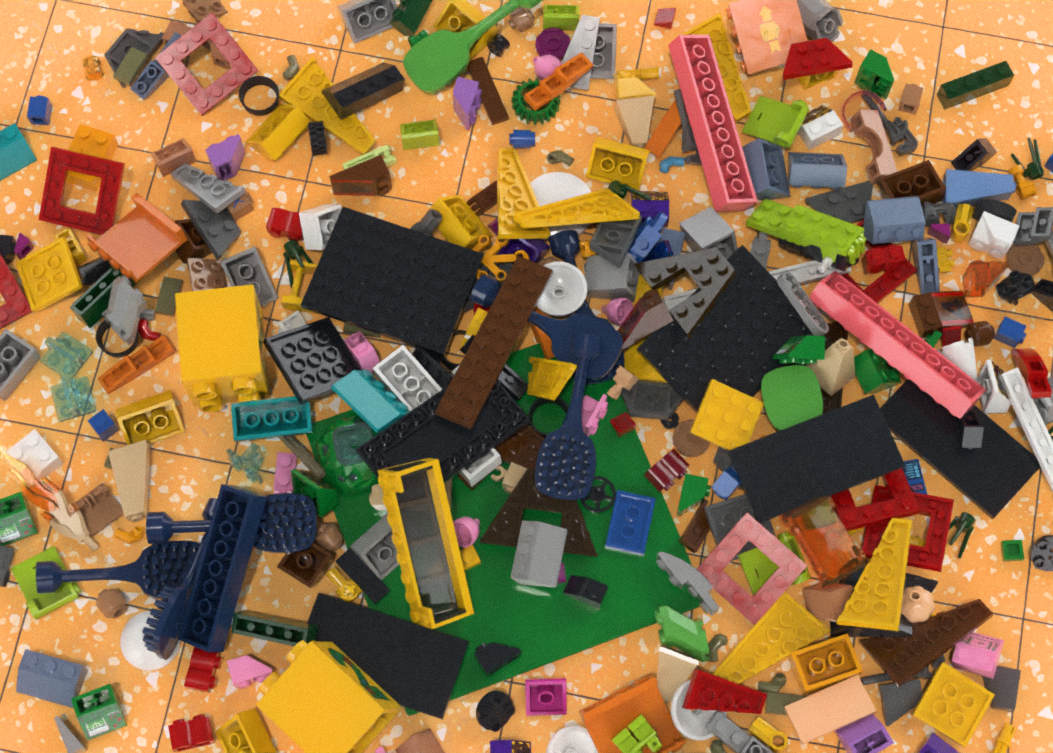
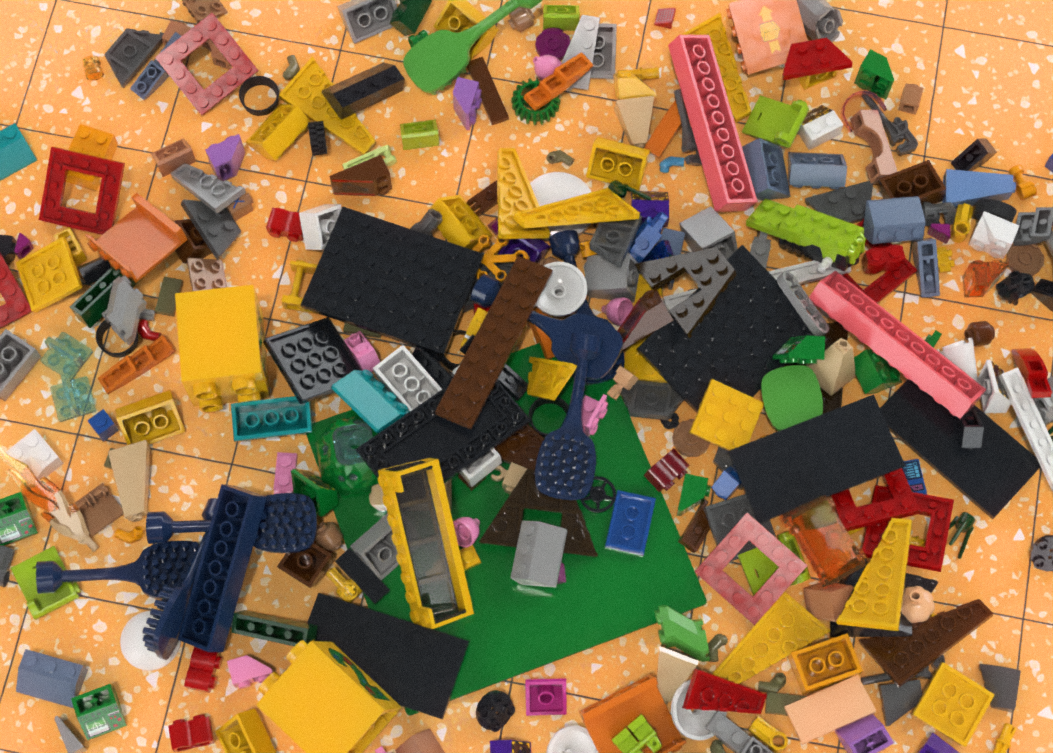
blue brick [27,95,52,125] -> none
medium nougat head [96,589,126,619] -> none
olive tile [113,47,148,86] -> none
light grey slope [220,246,278,306] -> none
clear light blue bracket [226,442,264,485] -> none
white slope [277,310,307,334] -> none
dark tan axle [278,435,326,480] -> none
dark green plant [283,240,314,288] -> none
black slope [474,642,521,677] -> none
black wheel [487,34,510,57] -> none
blue brick [509,130,535,148] -> none
black slope [563,575,608,609] -> none
red slope [609,412,636,437] -> none
light grey slope [656,551,720,616] -> none
reddish brown slope [909,290,974,338] -> none
dark green brick [937,61,1014,110] -> none
red slope [940,325,962,347] -> none
bright pink slope [952,632,1004,679] -> none
blue brick [994,316,1026,348] -> none
green plate [1001,540,1025,562] -> none
dark green plant [1011,137,1044,180] -> none

